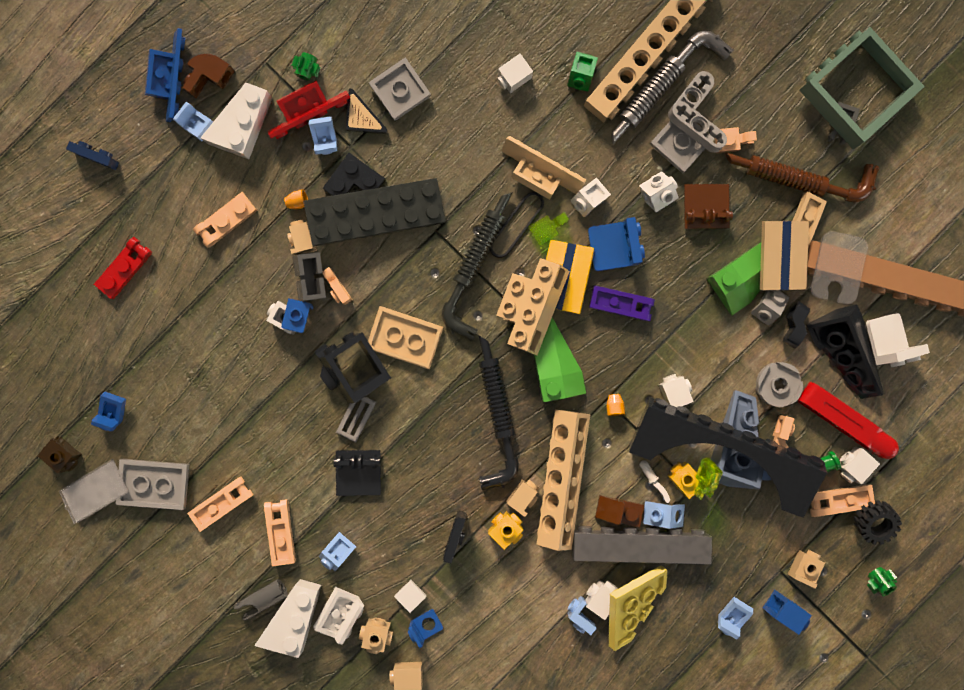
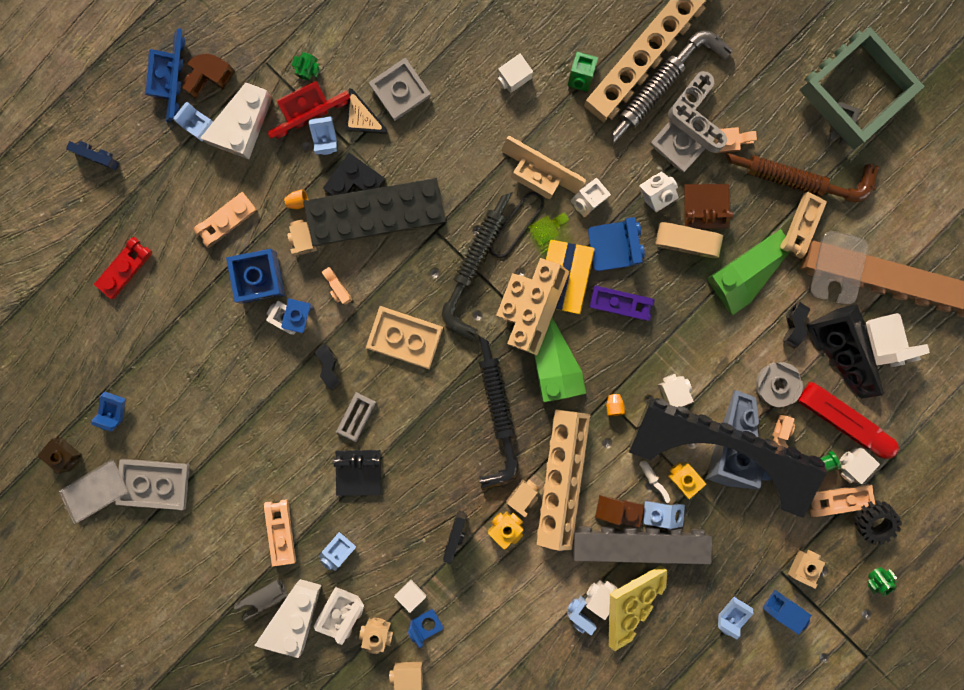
light nougat plate [187,477,254,532] -> none
dark grey piece [293,253,326,301] -> none
black window [319,332,391,404] -> none
clear neon green plate [694,458,723,500] -> none
light grey bracket [751,290,790,325] -> none
tan tile [760,221,809,290] -> none
none -> blue brick [226,249,285,304]
none -> tan beam [655,222,723,258]

